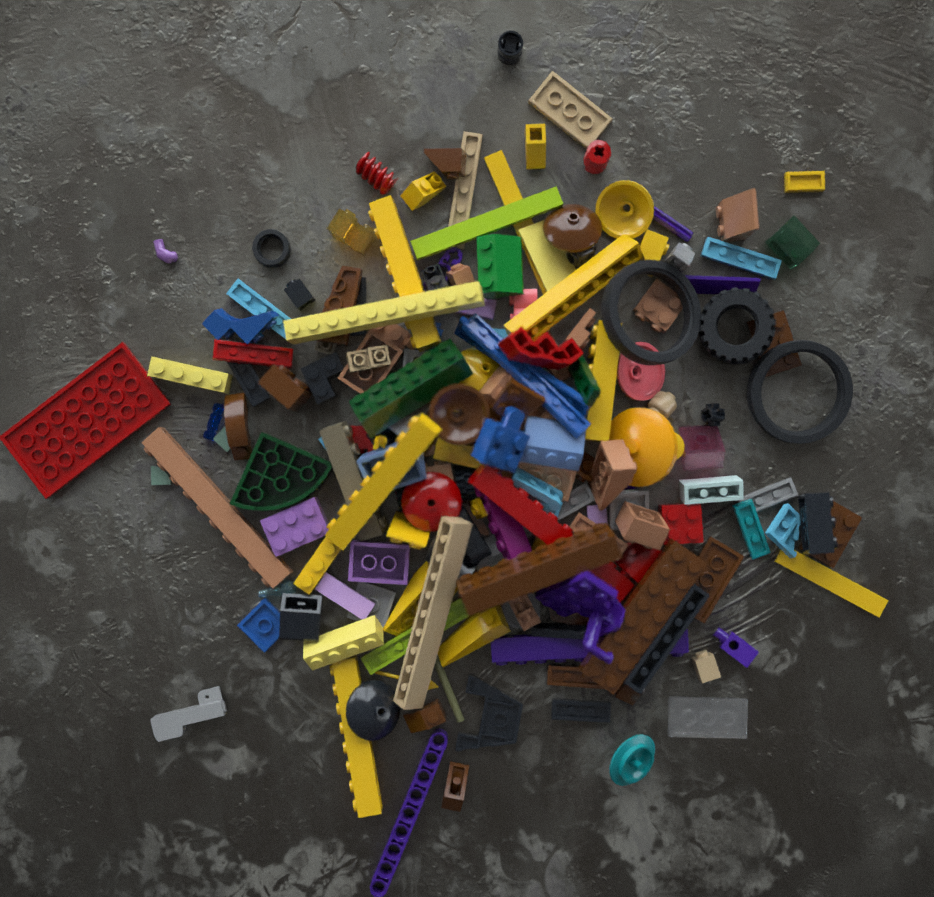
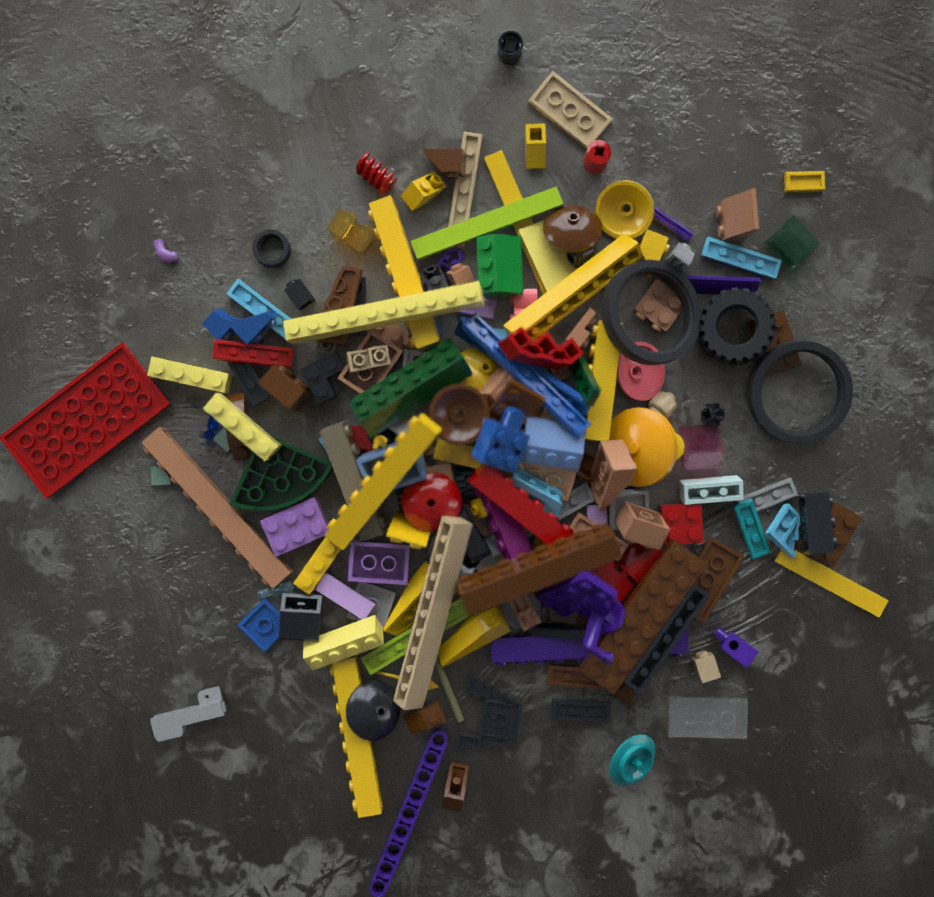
none -> light yellow brick [203,393,281,461]

